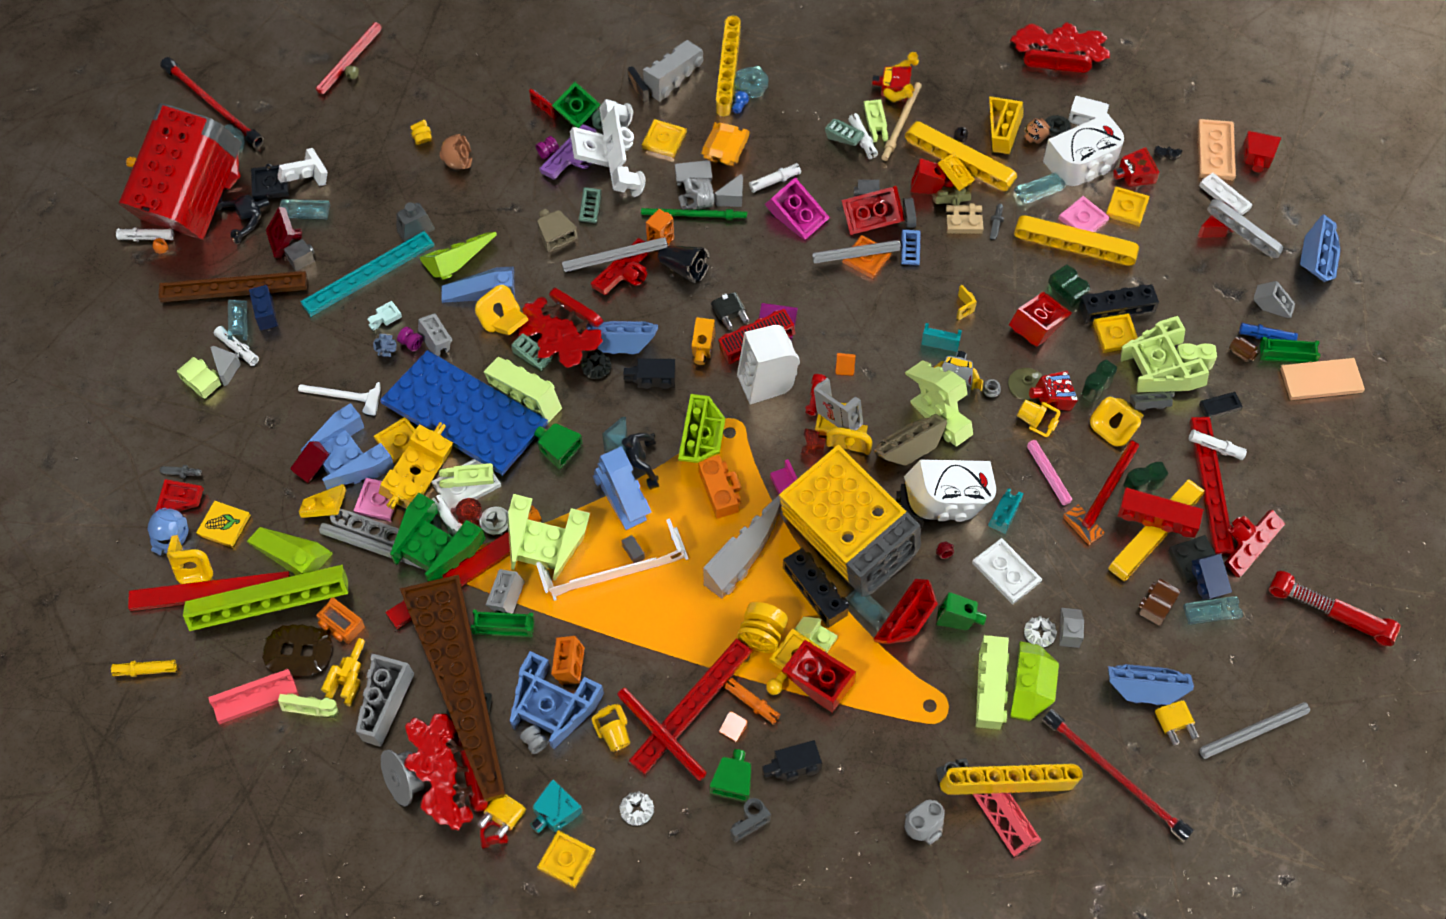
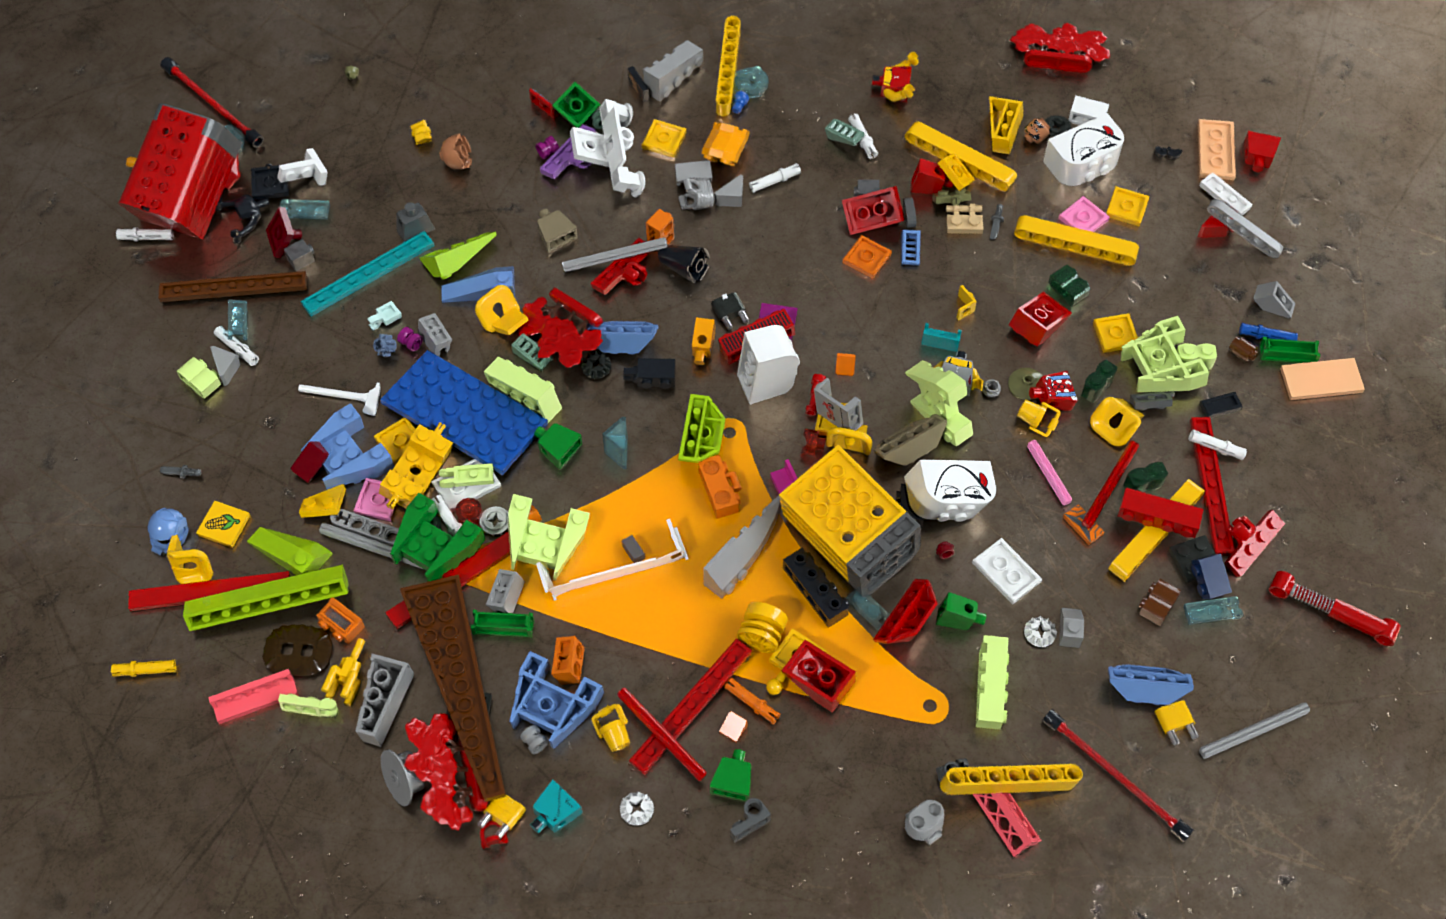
orange hinge [152,238,168,254] -> none
red wing [155,479,204,512] -> none
dark blue brick [249,285,278,331] -> none
axle [316,22,382,95] -> none
yellow tile [537,830,596,889] -> none
sand green slope [579,187,602,223] -> none
medium blue wedge [593,446,652,530] -> none
black piece [621,433,659,489] -> none
green bar [641,208,747,220] -> none
black hinge [762,740,822,781] -> none
dark pink slope [764,177,830,240] -> none
yellowish green slope [794,617,838,653] -> none
light grey axle [812,240,901,263] -> none
yellowish green hinge [864,99,888,143] -> none
tan bar [881,82,921,161] -> none
black hinge [954,127,968,142] -> none
teal hinge [988,488,1024,534] -> none
lime wedge [1010,641,1059,721] -> none
clear light blue plate [1014,172,1066,204] -> none
black brick [1079,284,1159,324] -> none
red torso [1113,147,1160,187] -> none
medium blue wedge [1300,215,1341,282] -> none

